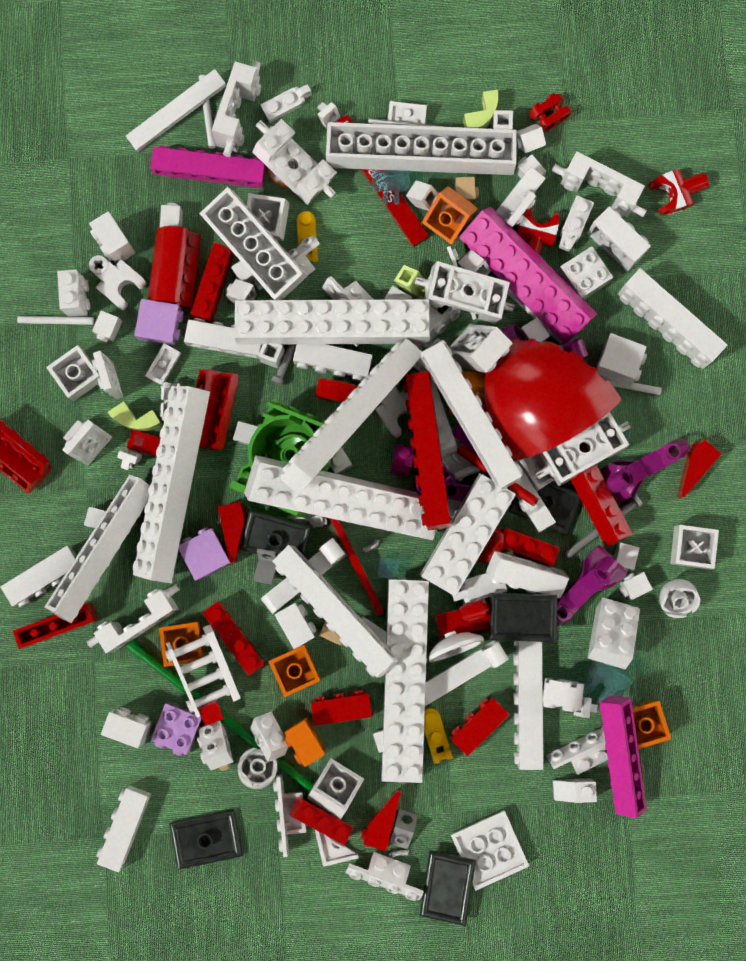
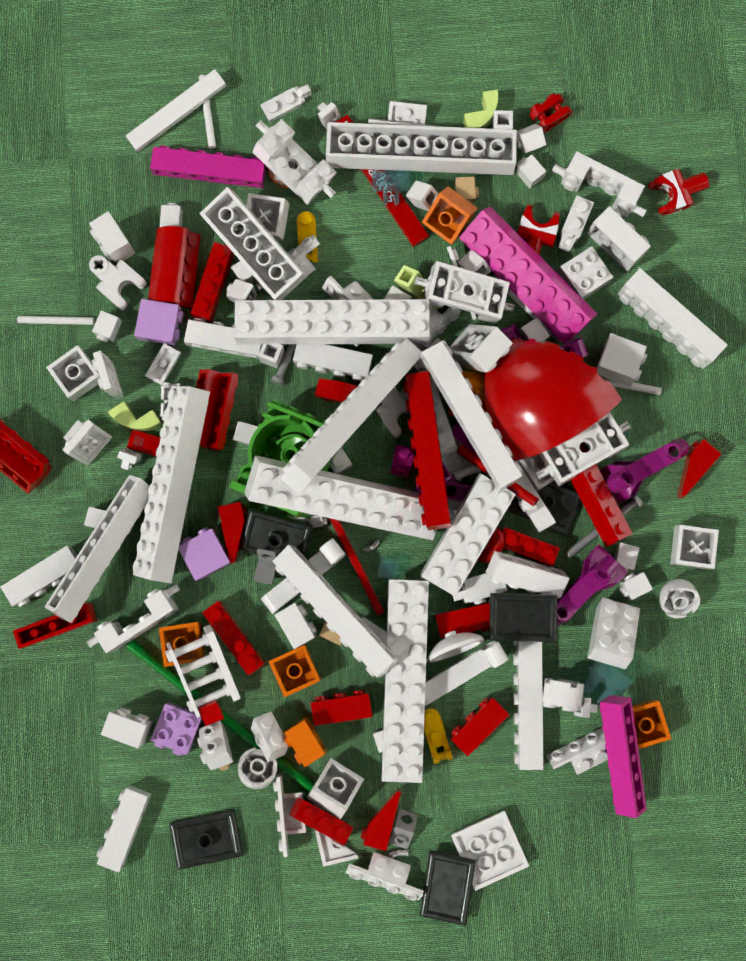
white brick [57,270,90,317] -> none
white brick [211,61,261,157] -> none
red brick [459,599,489,623] -> none
white bracket [496,166,546,227] -> none
white slope [553,778,597,803] -> none

